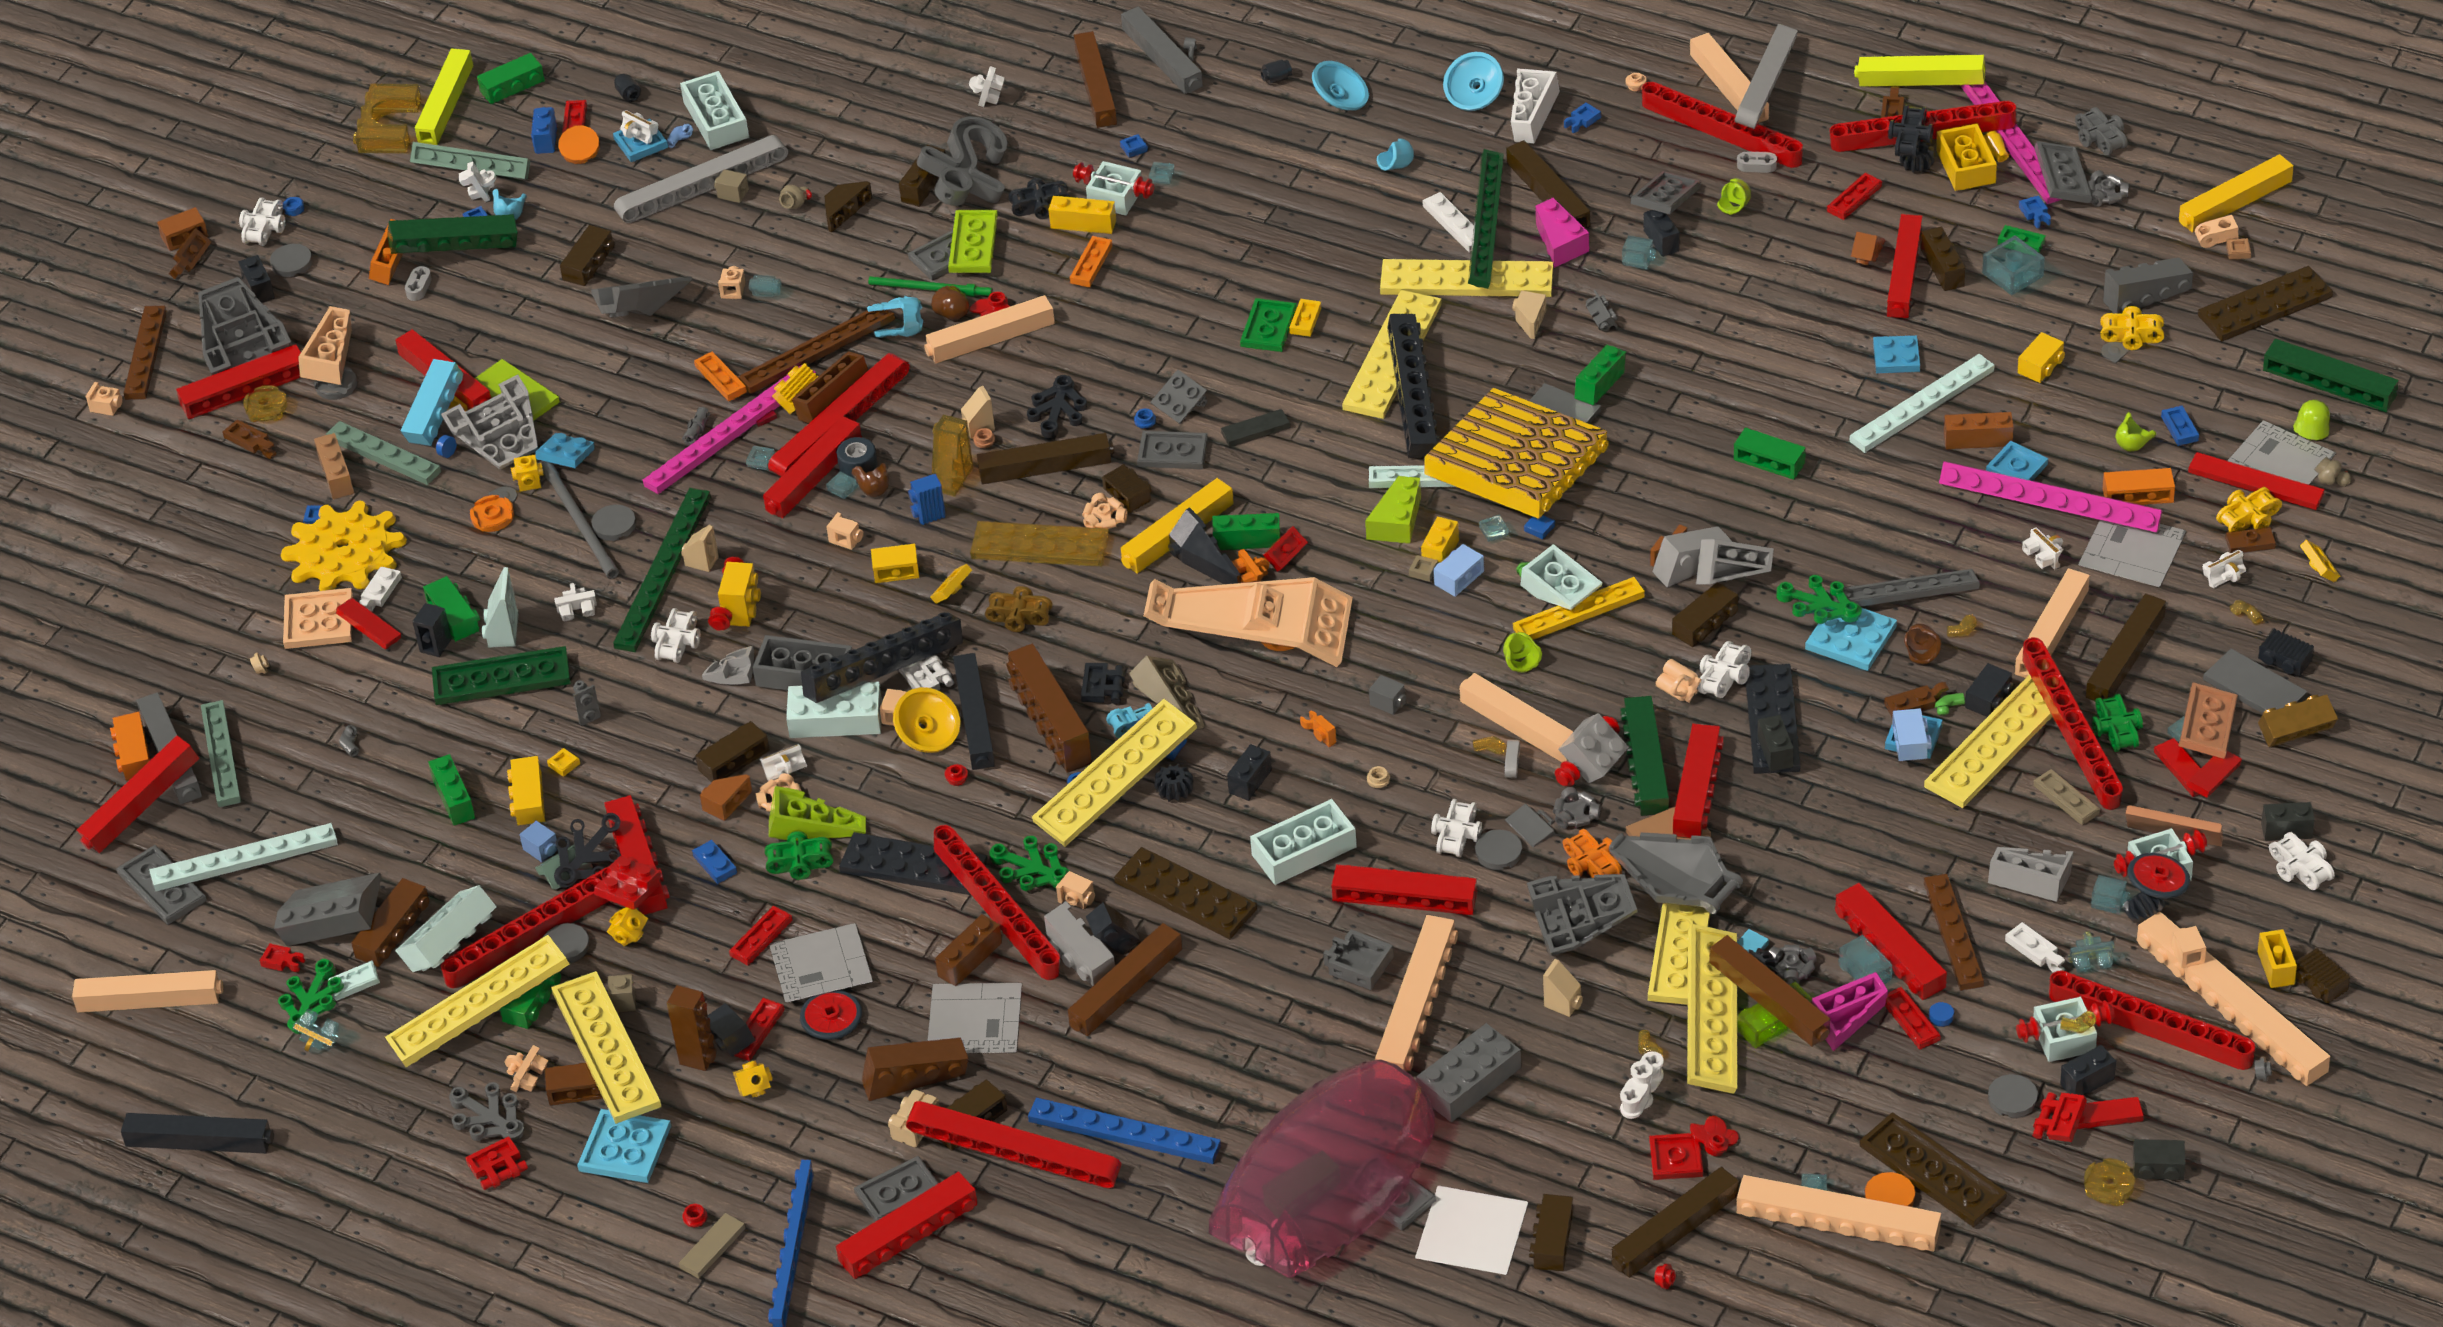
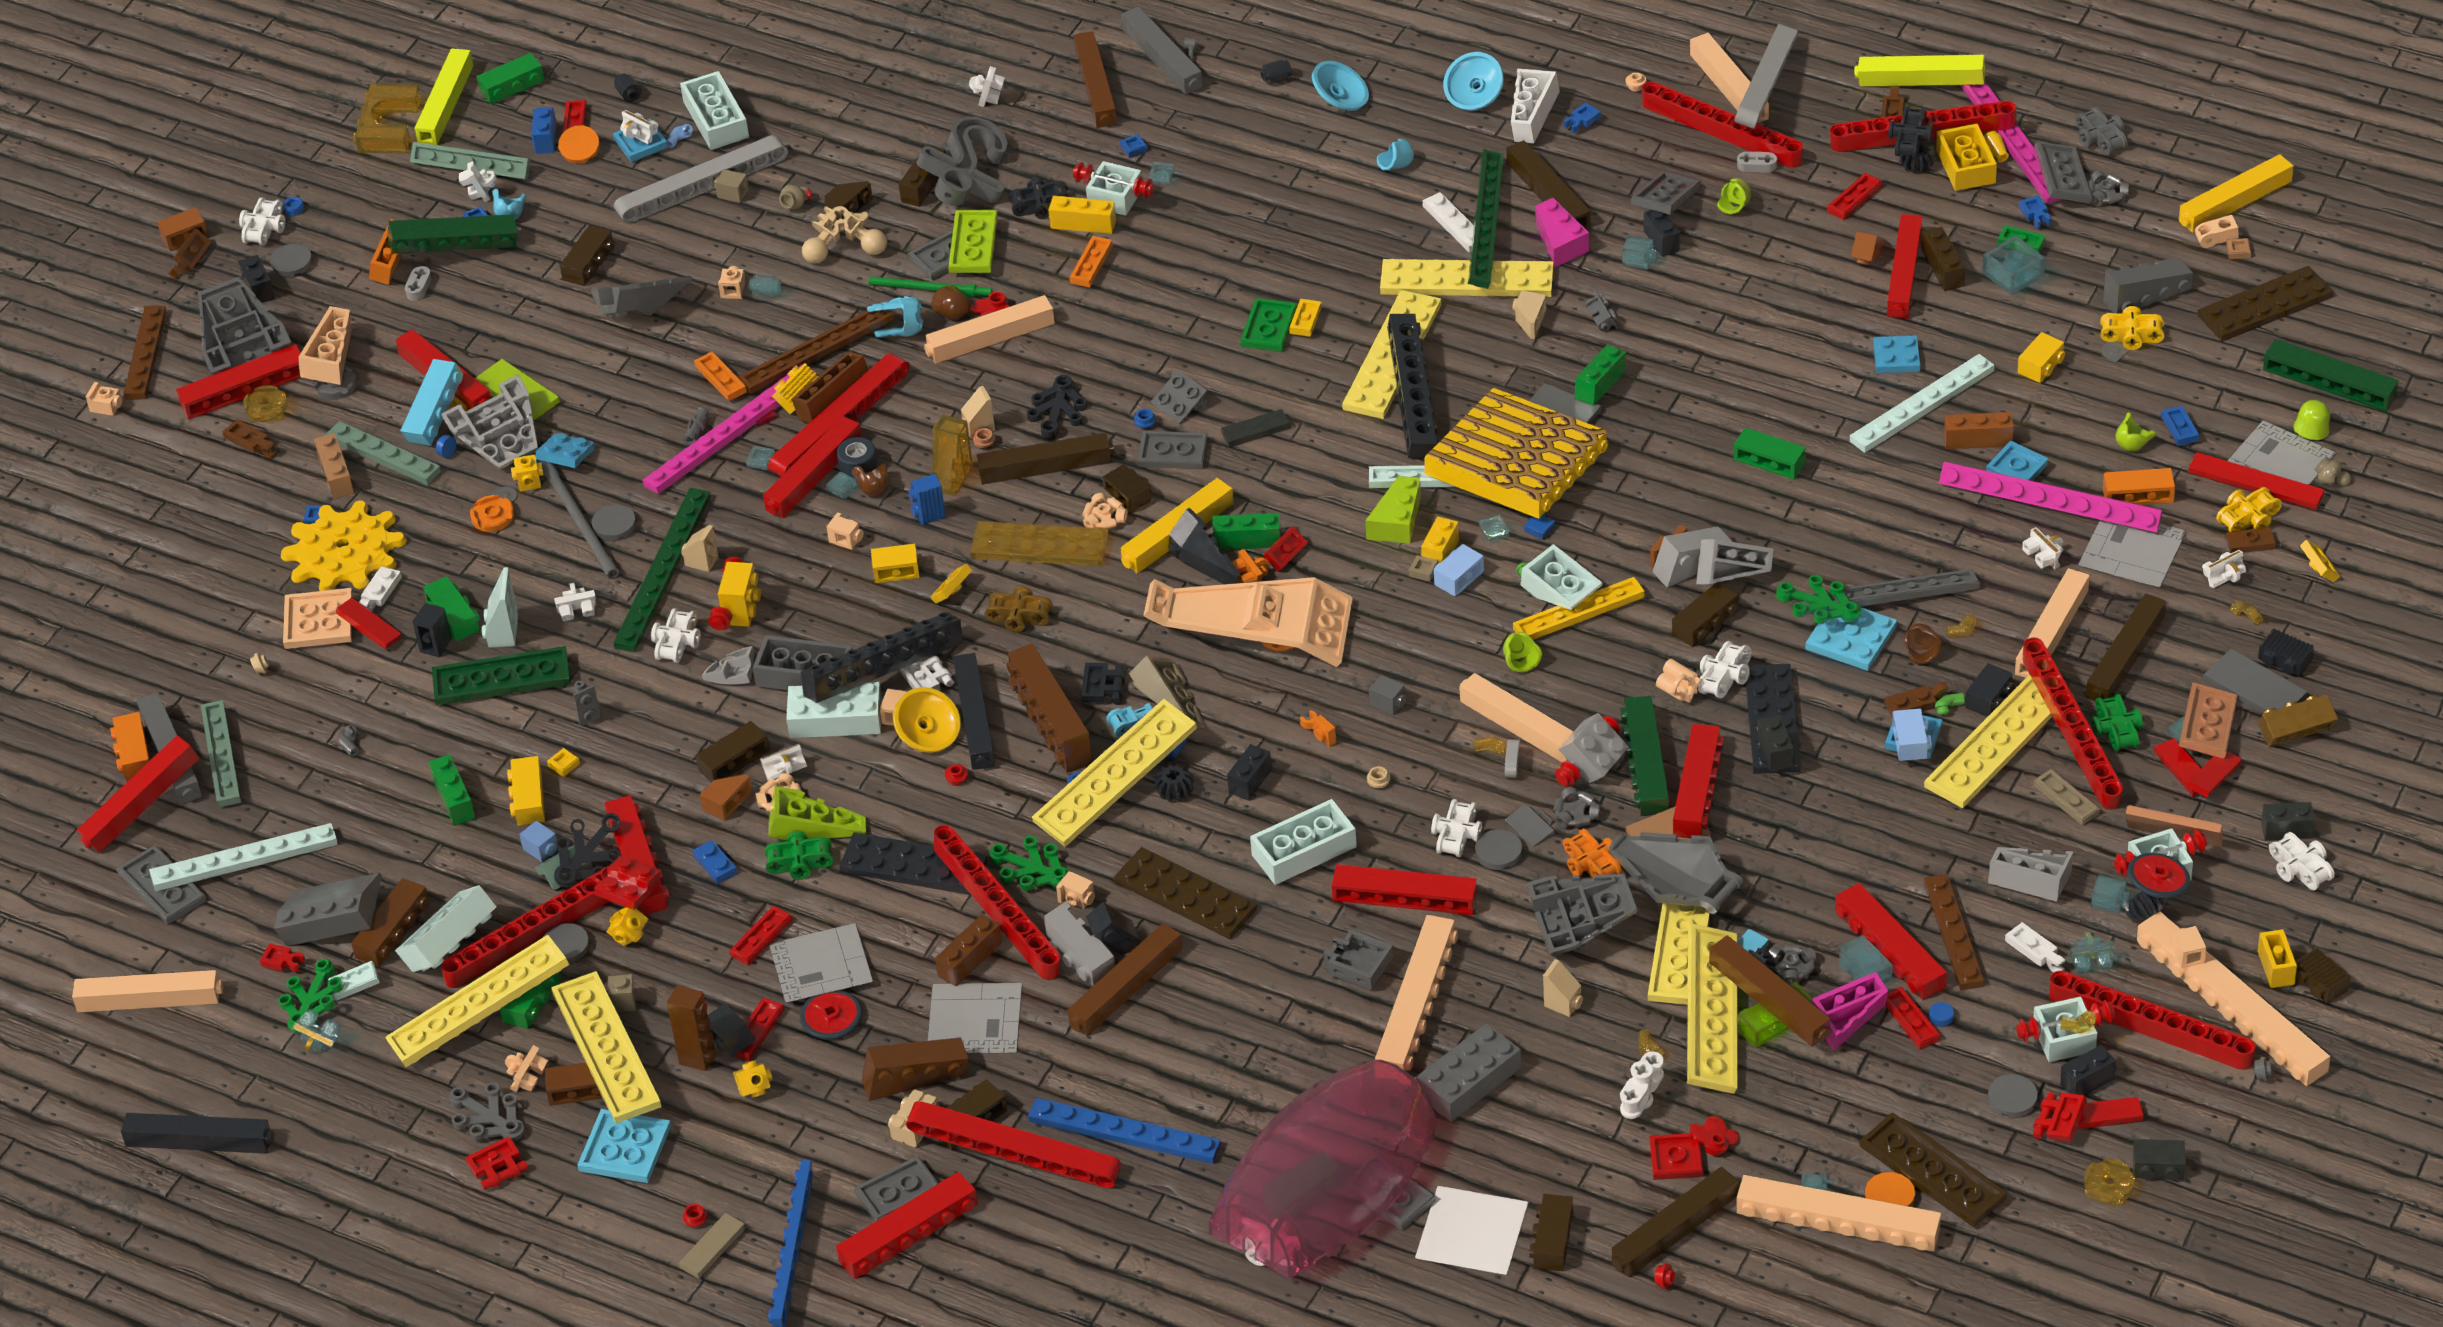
none -> tan piece [802,206,887,264]

